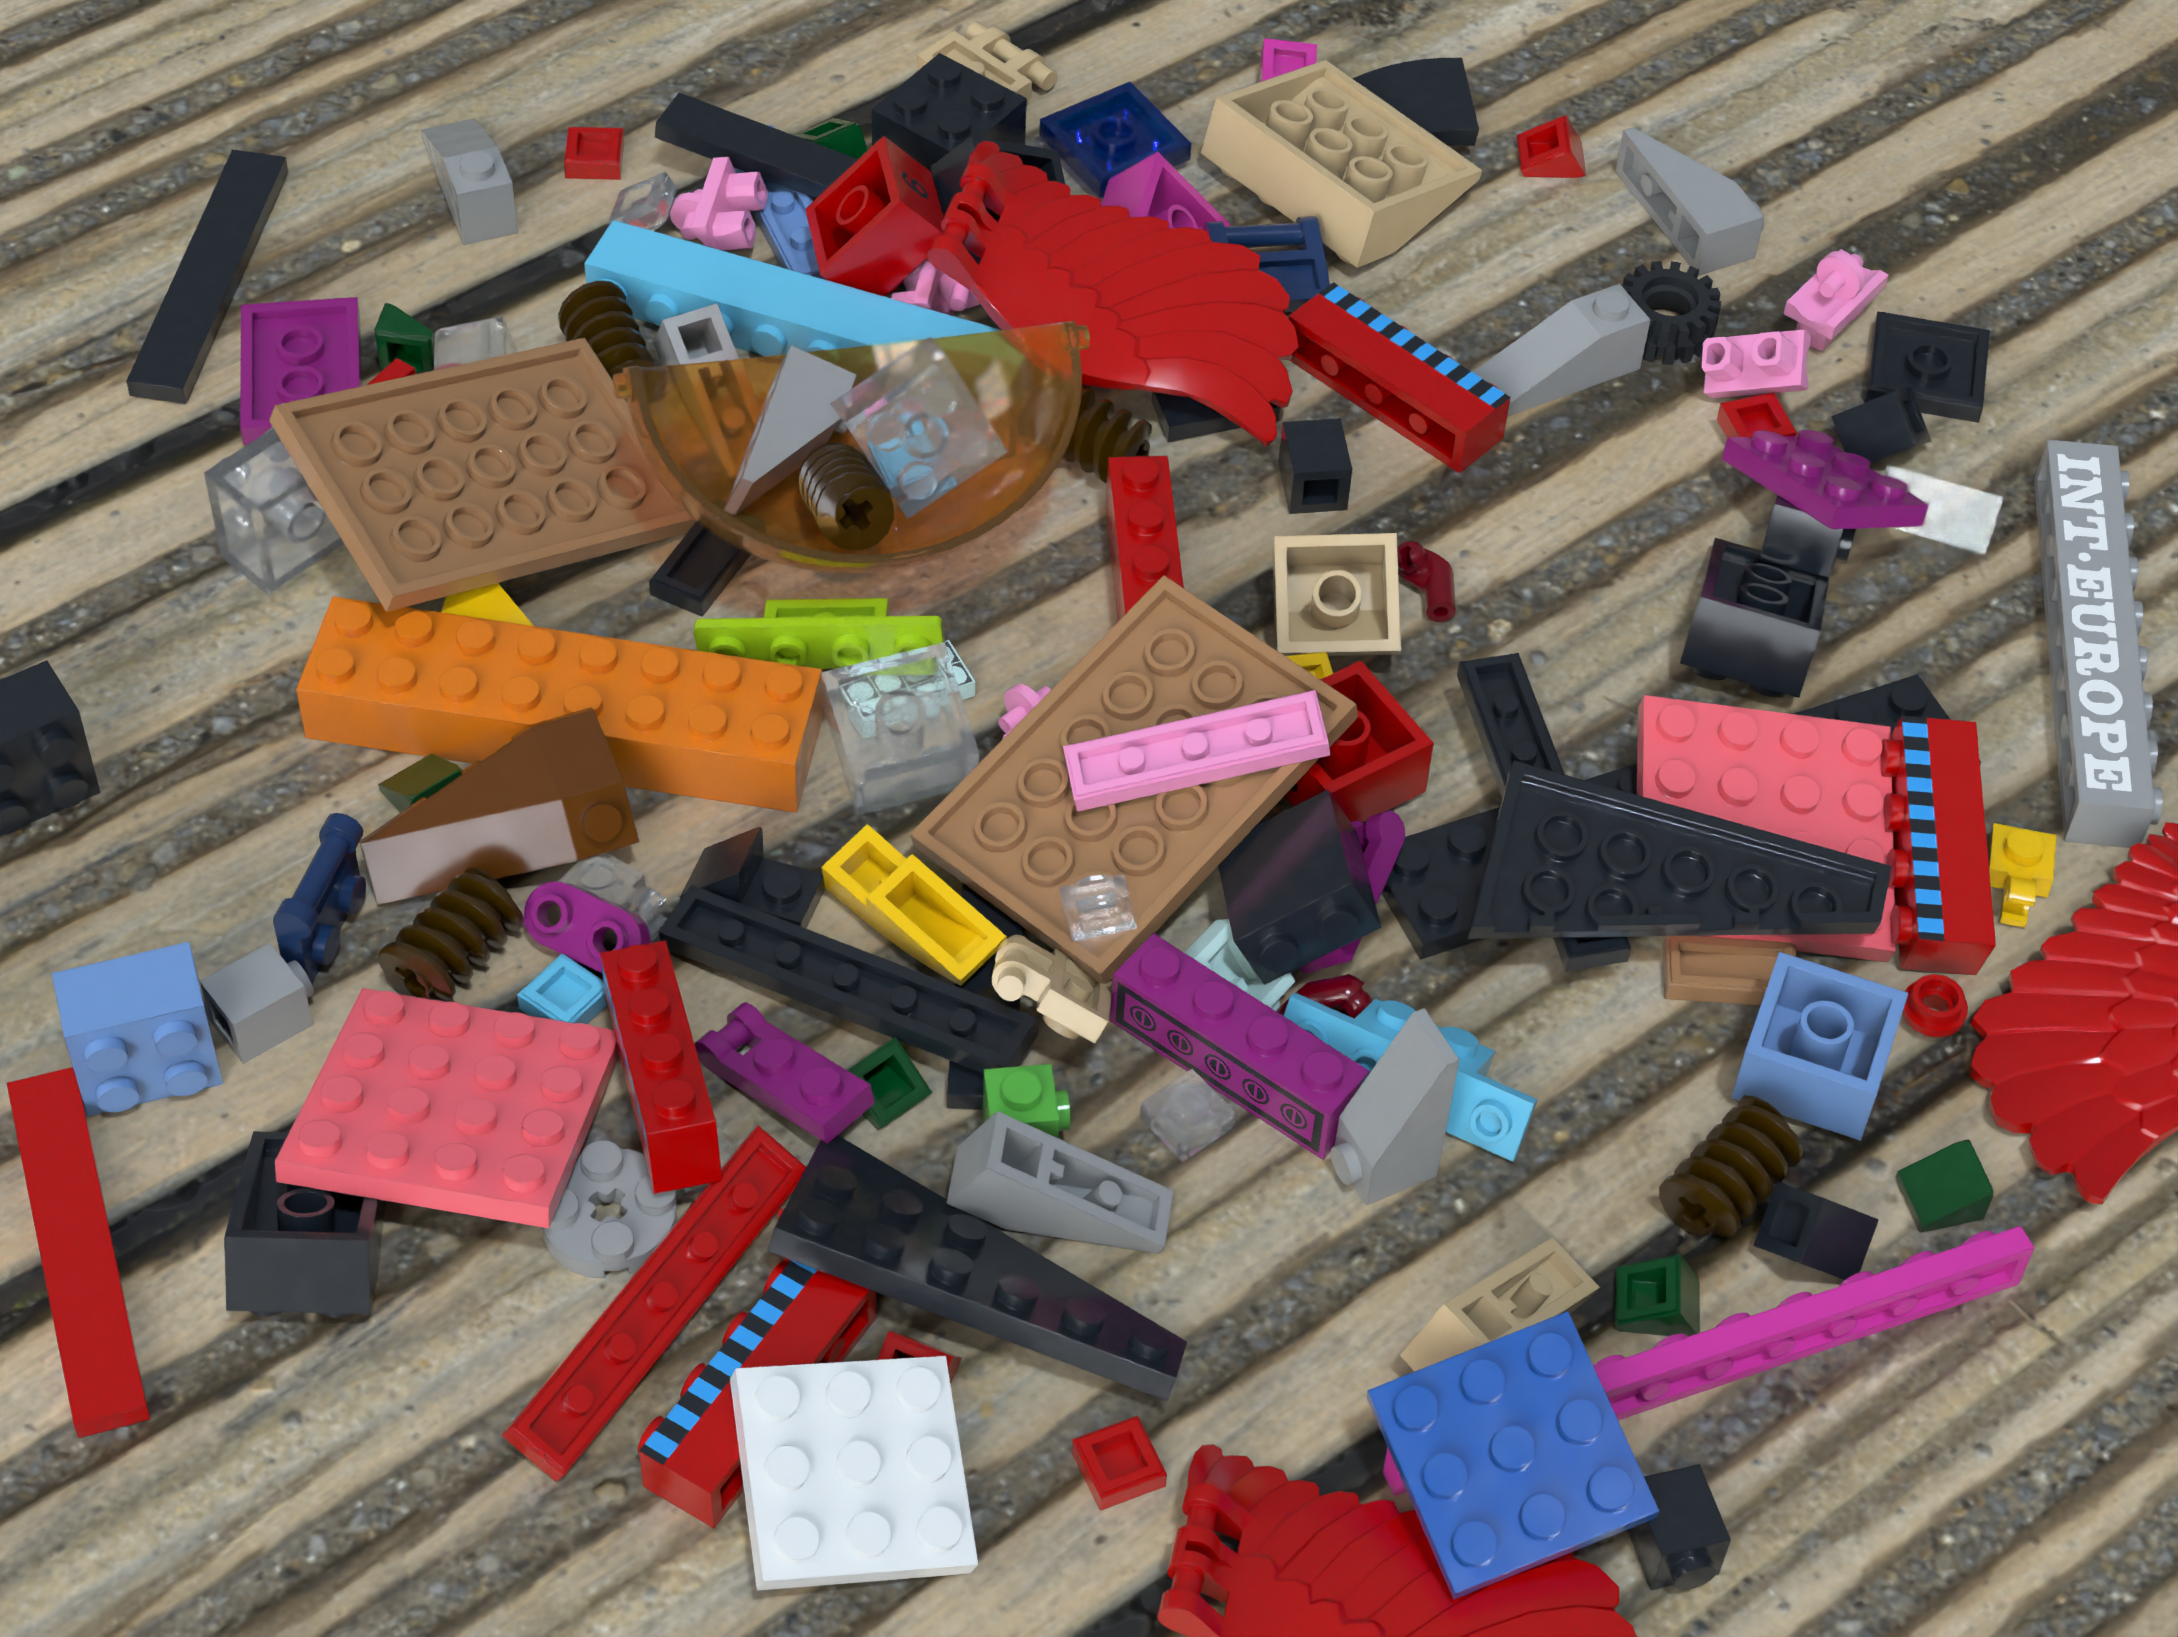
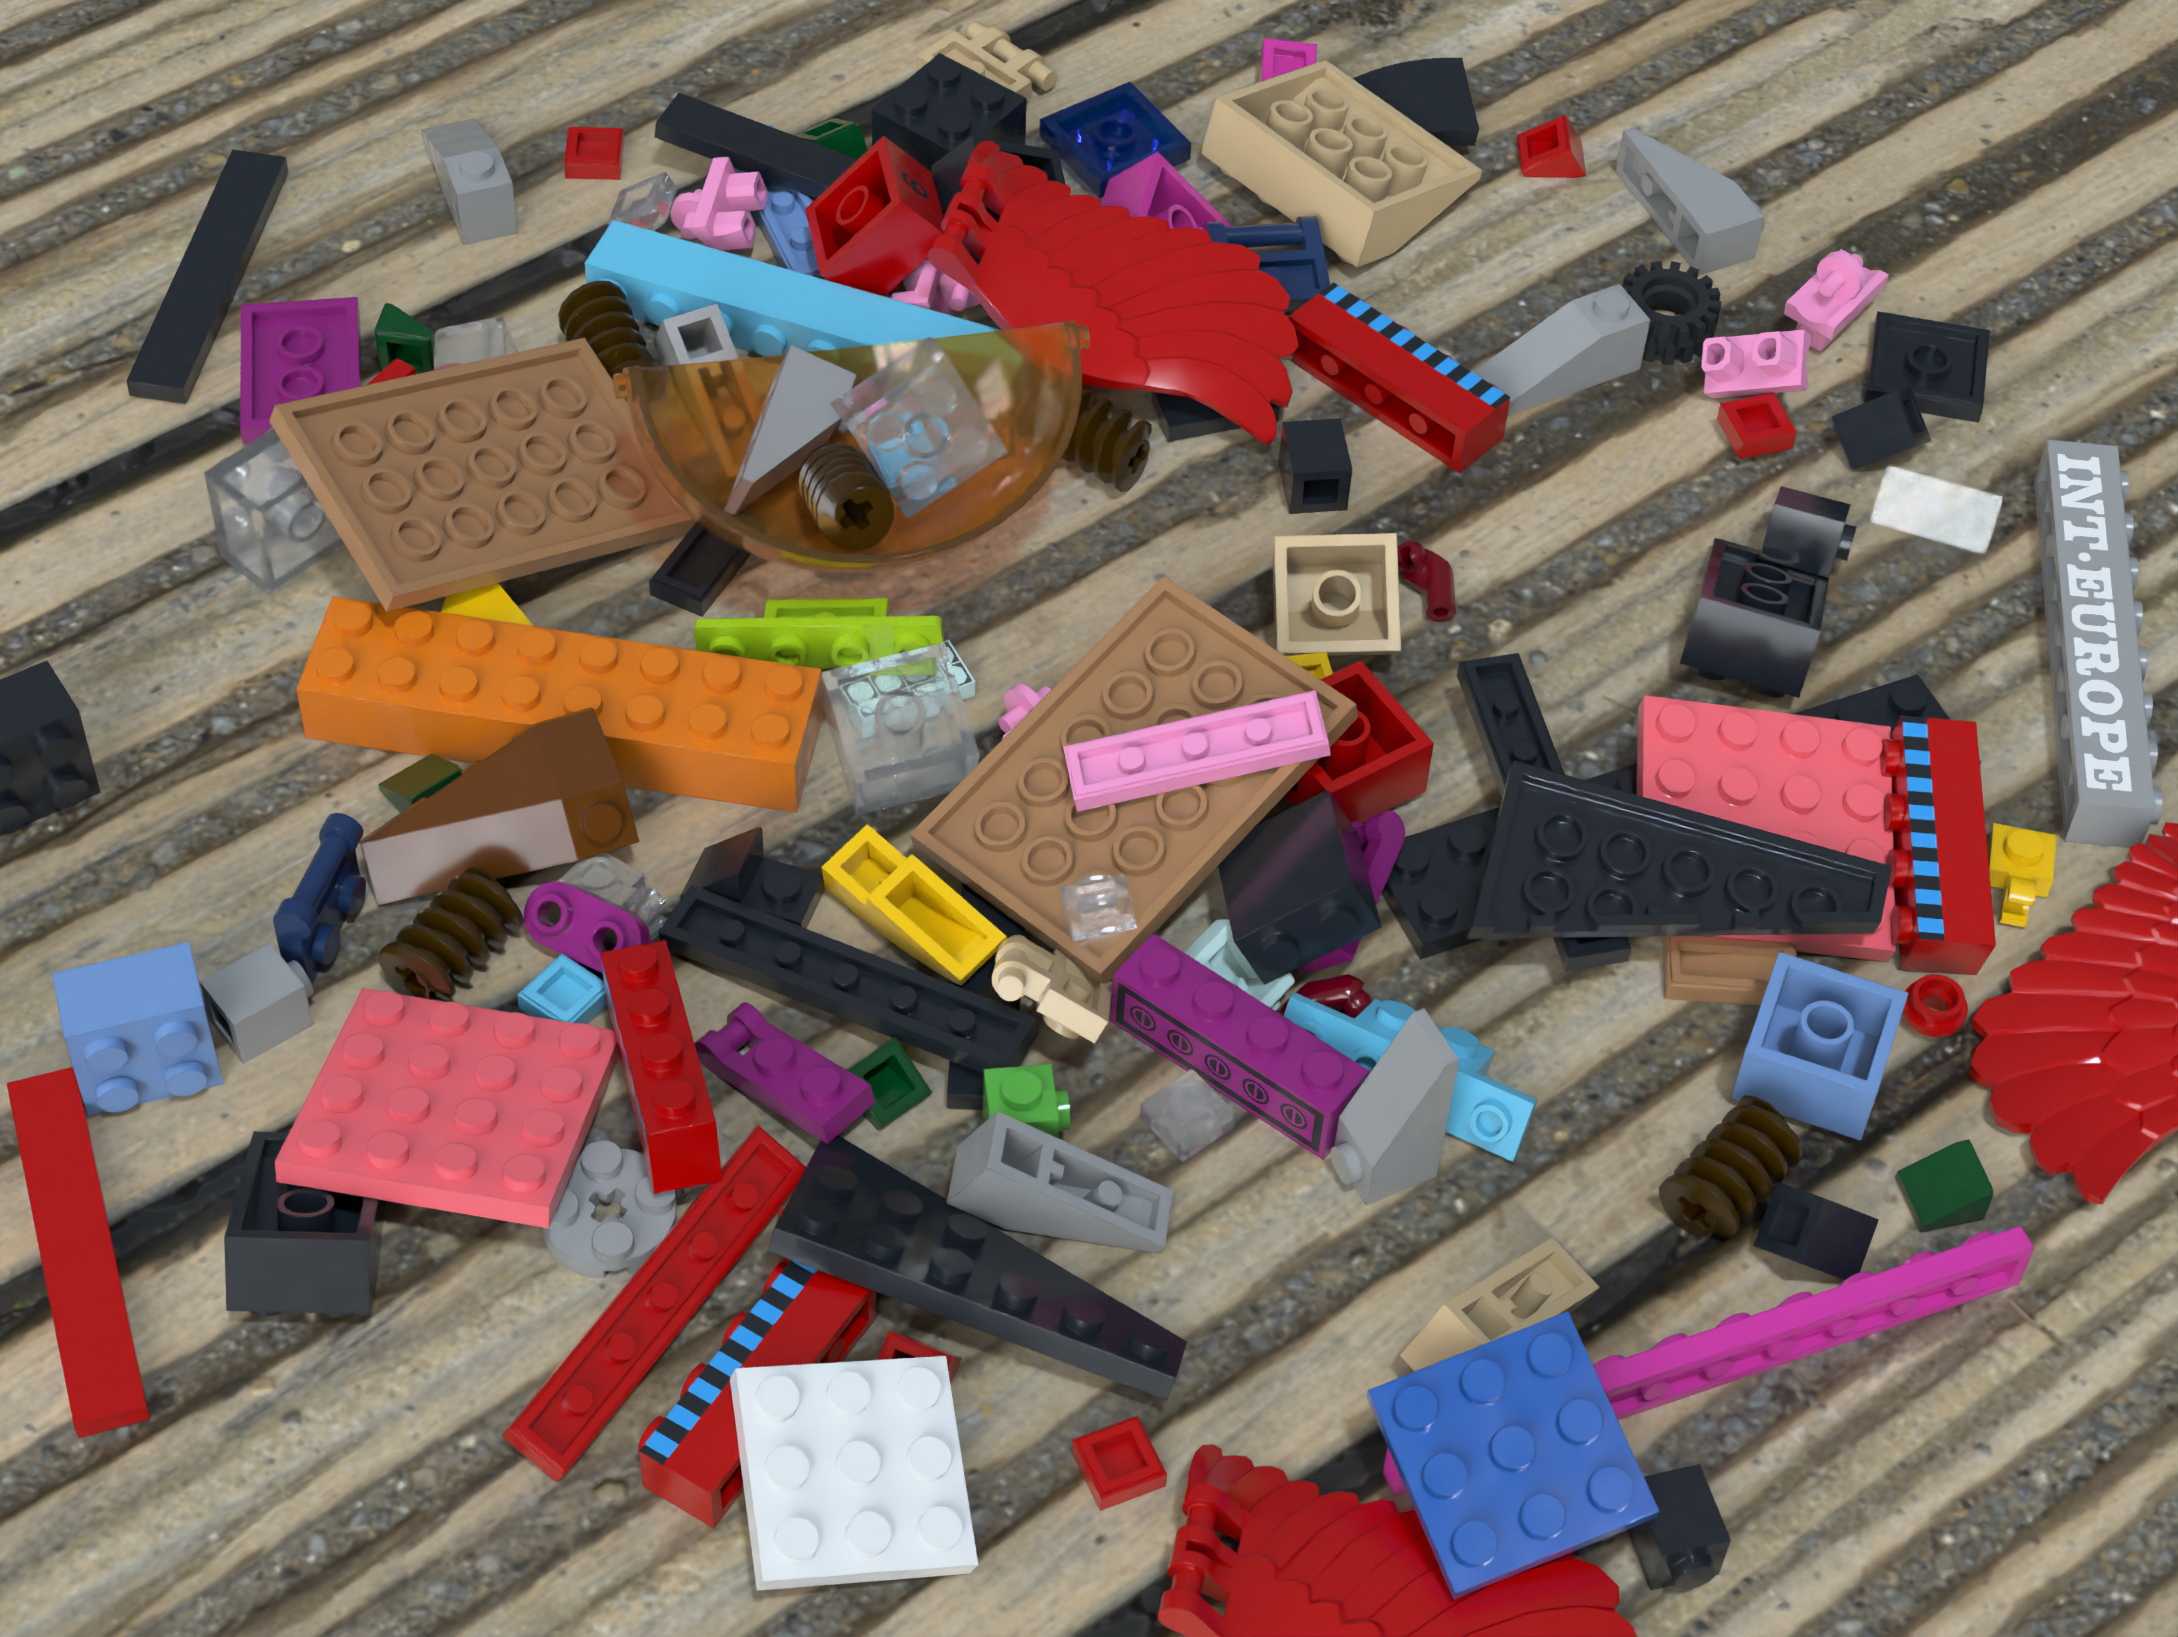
red brick [1105,456,1184,621] -> none
dark green slope [1615,1254,1700,1337] -> none
magenta plate [1722,430,1929,529] -> none

